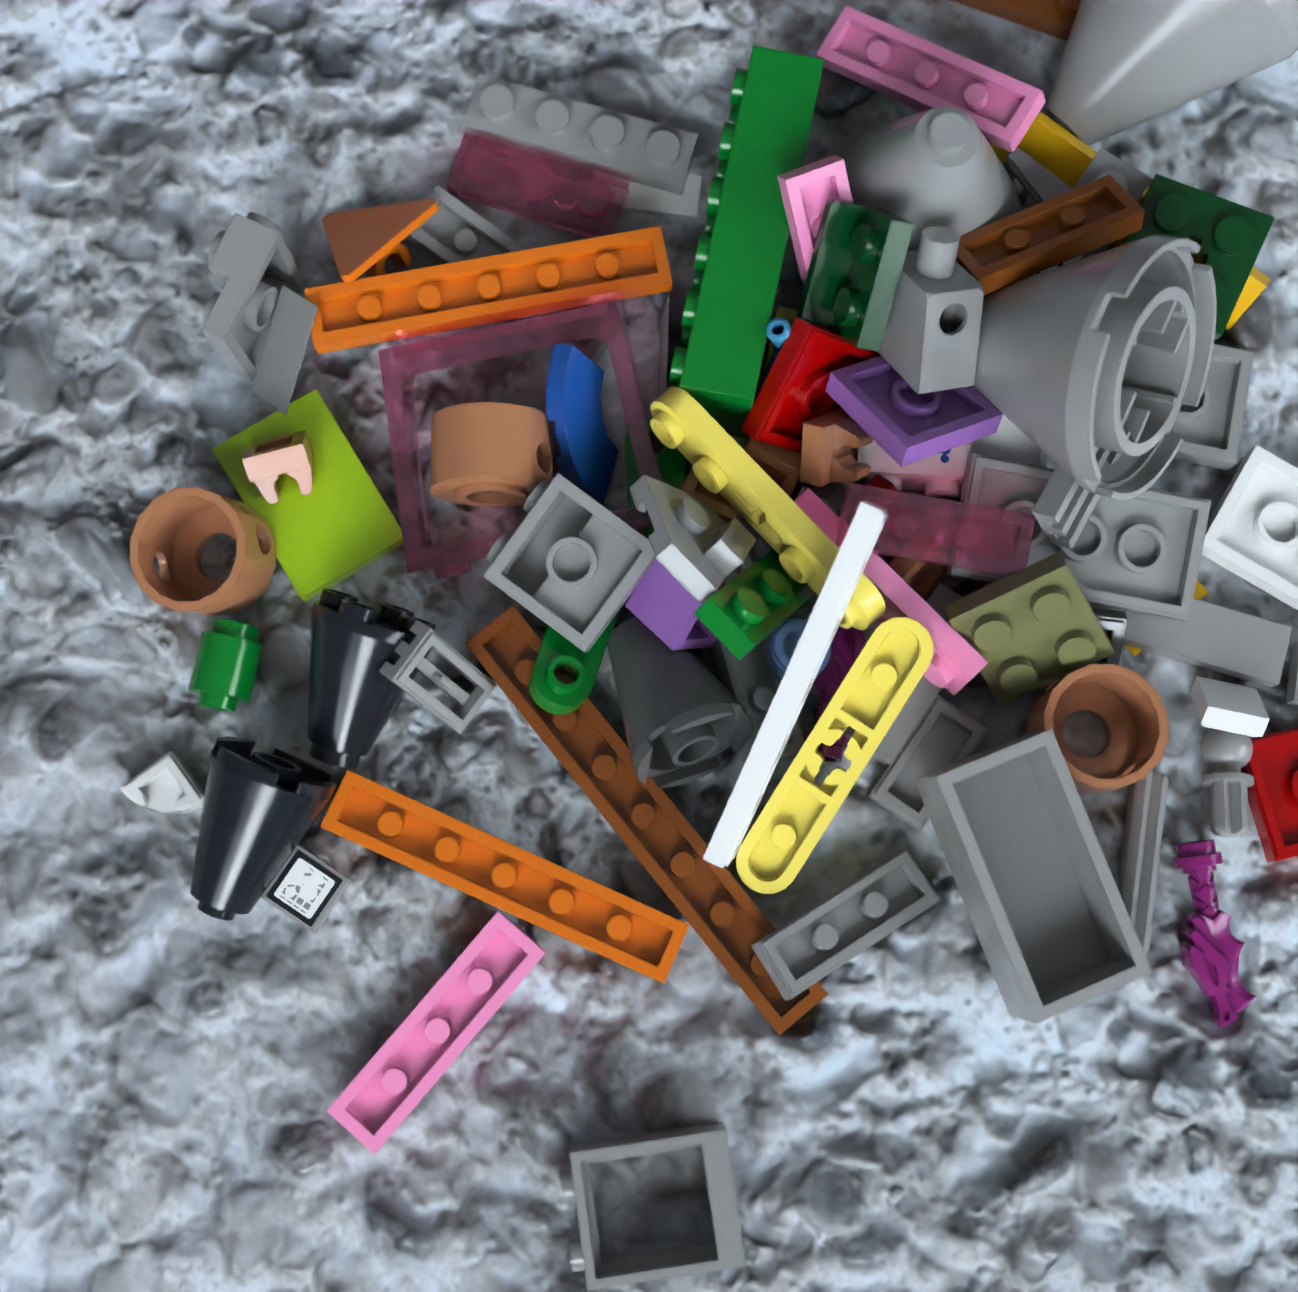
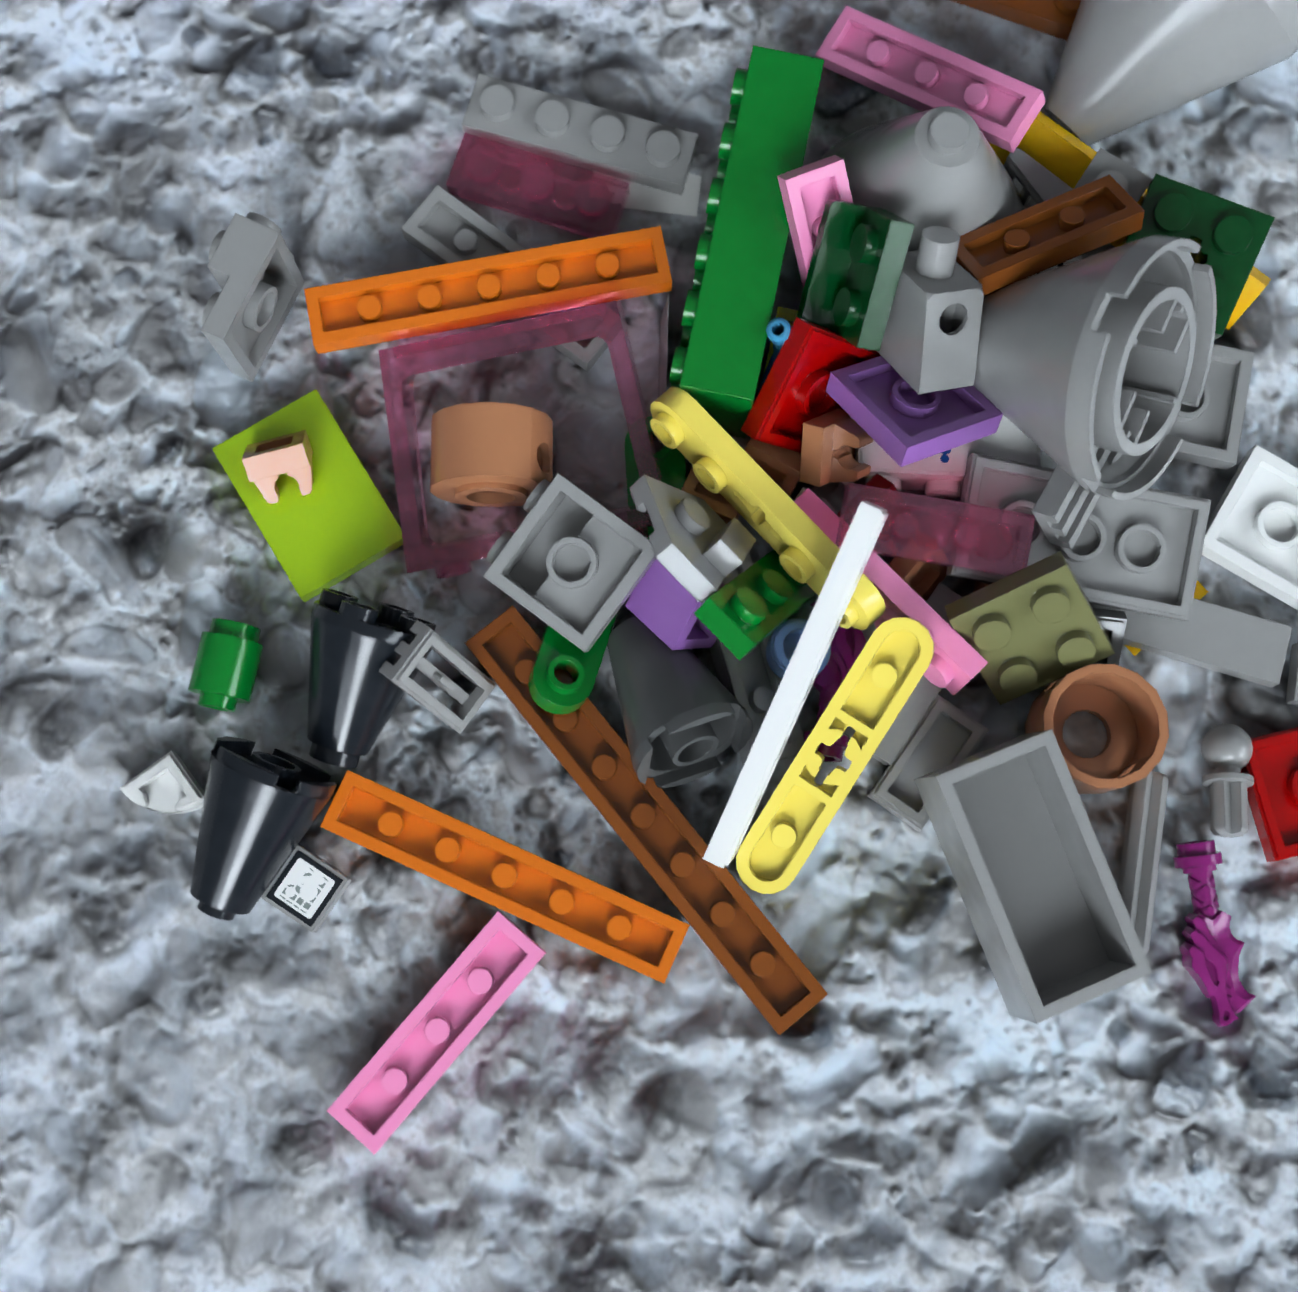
nougat piece [130,487,276,616] -> none
light grey sticker [252,285,318,415] -> none
orange piece [322,198,439,283] -> none
blue tile [546,344,619,505] -> none
light grey window [559,1122,746,1291] -> none
light grey tile [751,847,941,1001] -> none
white tile [1190,676,1270,738] -> none

